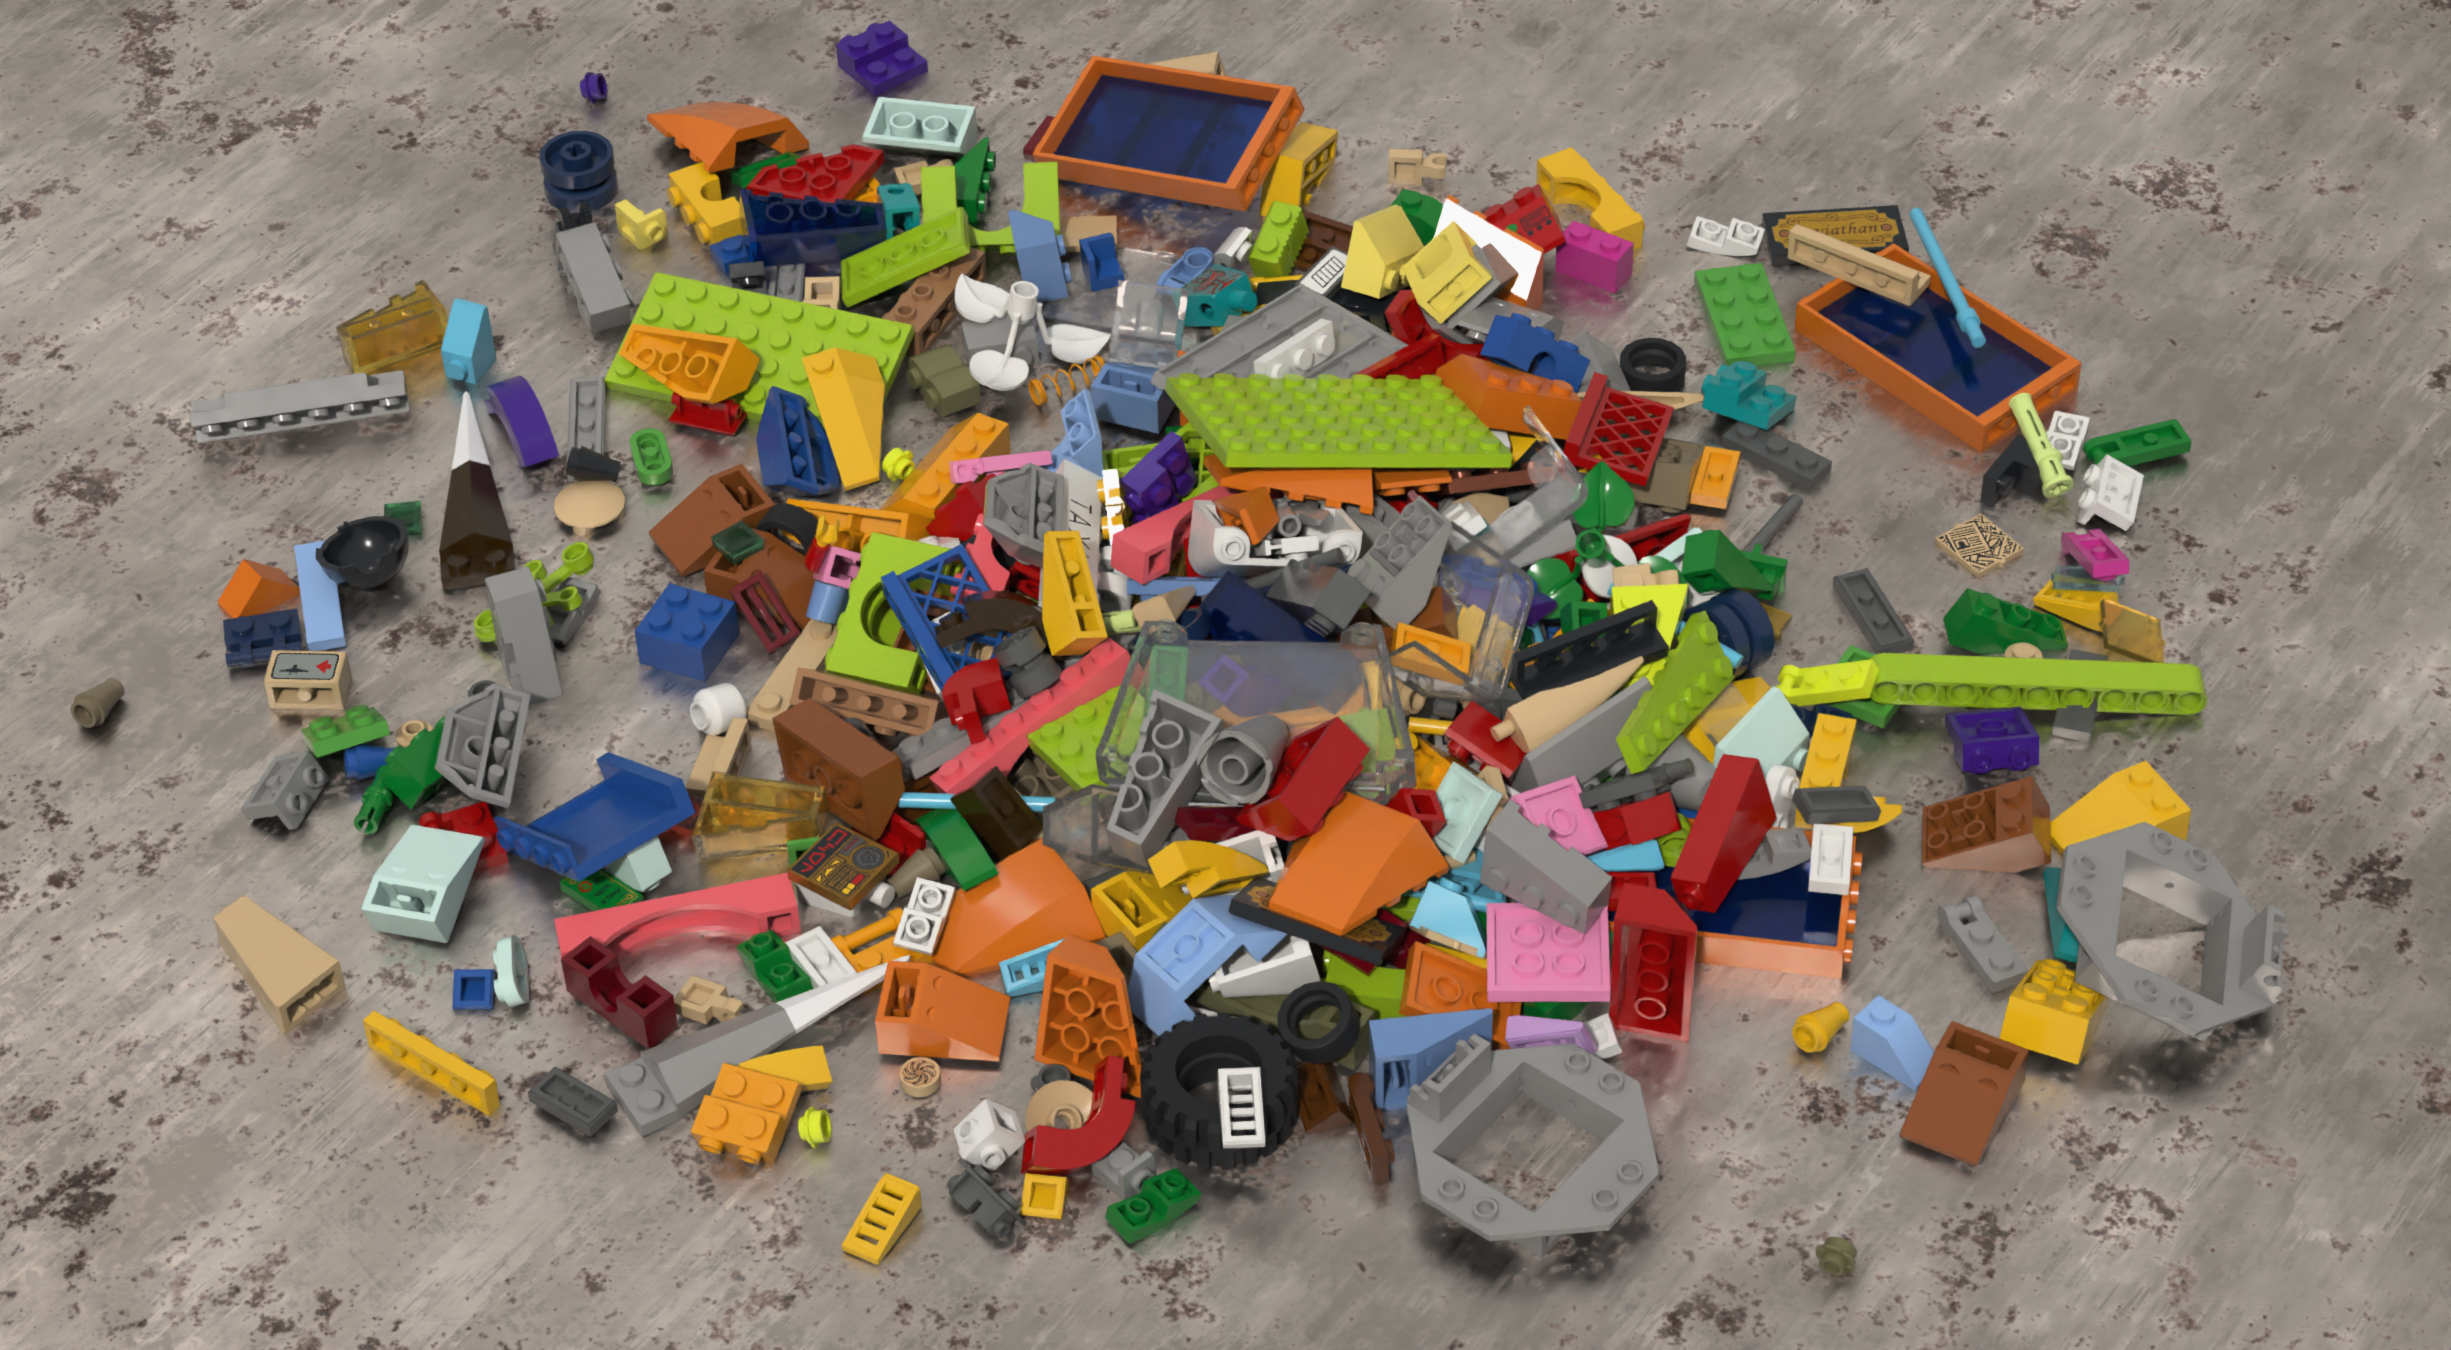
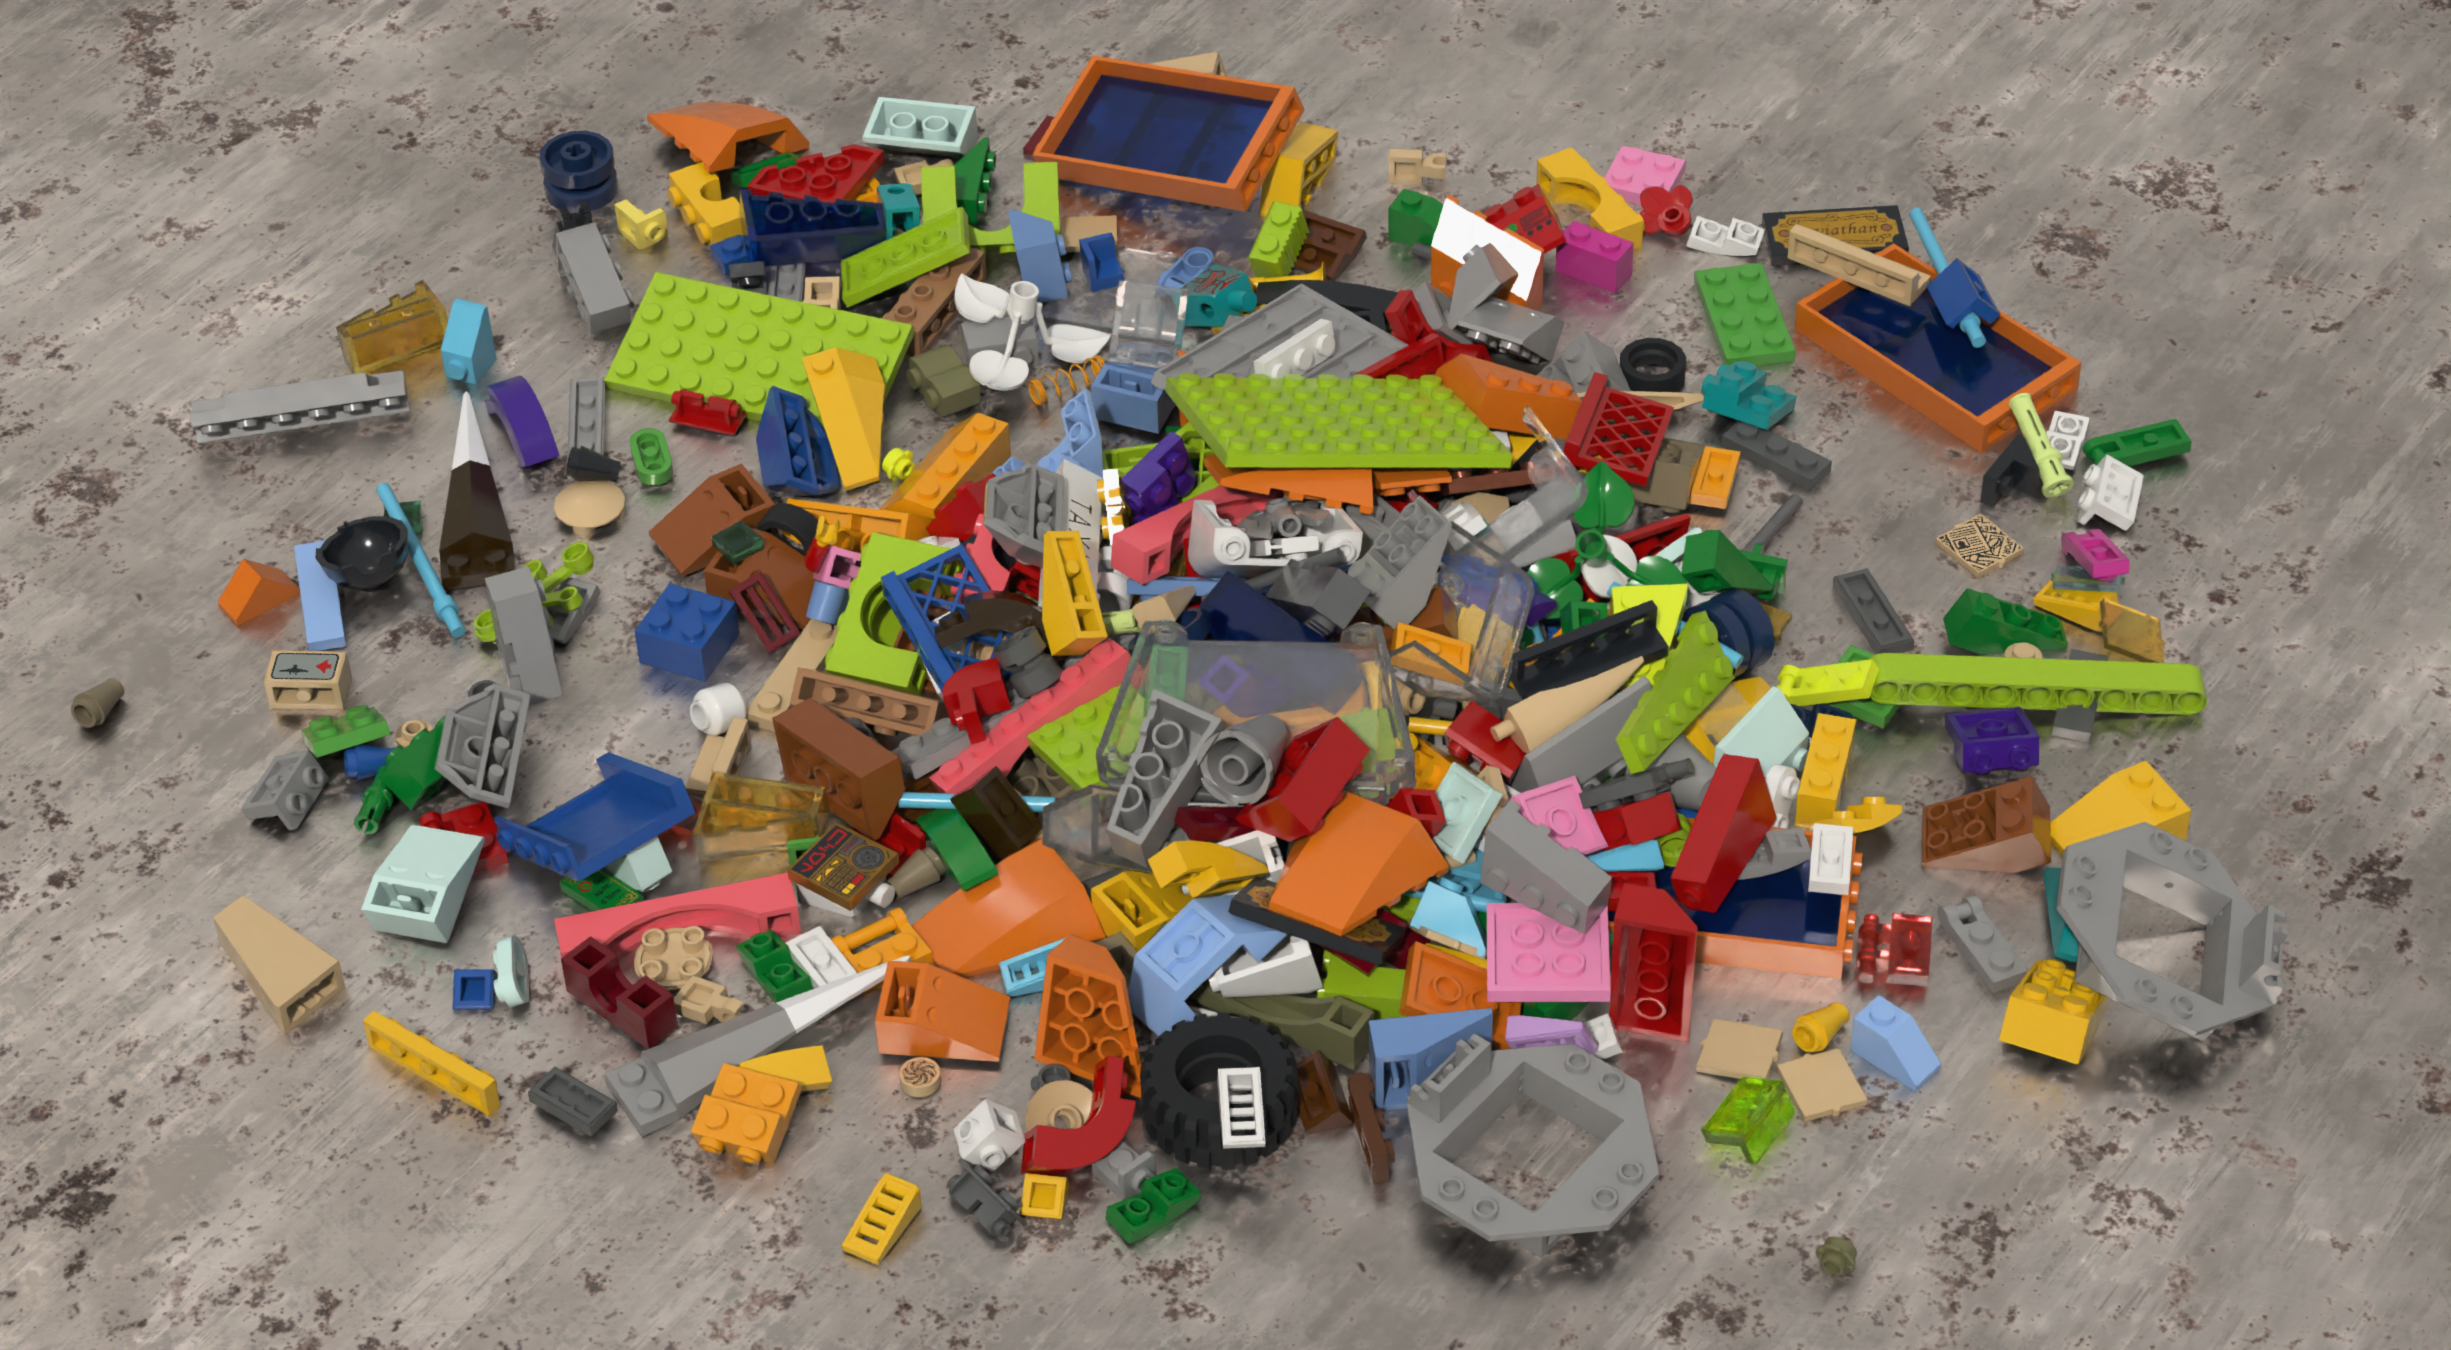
dark blue plate [223,608,302,669] -> none
dark purple plate [580,72,608,104] -> none
light orange wedge [619,324,760,404] -> none
neon yellow plate [798,1107,832,1148] -> none
dark purple plate [836,20,928,96] -> none
white slope [893,877,956,956] -> none
bright pink hinge [949,450,1052,484] -> none
white slope [1213,227,1253,268] -> none
orange slope [1214,486,1280,545] -> none
black tyre [1278,981,1360,1064] -> none
white tile [1294,246,1348,300] -> none
light yellow slope [1341,205,1424,299] -> none
light yellow window [1402,220,1493,325] -> none
blue arch [1480,313,1590,393] -> none
tan plate [1612,563,1680,587] -> none
dark grey tile [1792,786,1881,824] -> none
dark orange slope [1899,1021,2029,1167] -> none
none -> medium azure bar [376,483,466,638]
none -> tan dish [634,926,713,991]
none -> bright pink plate [1604,146,1686,205]
none -> red plate [1639,185,1693,237]
none -> tan piece [1696,1018,1783,1083]
none -> clear neon green bracket [1701,1077,1795,1165]
none -> tan piece [1776,1048,1868,1122]
none -> clear red plate [1856,913,1933,987]
none -> blue panel [1927,258,2000,328]

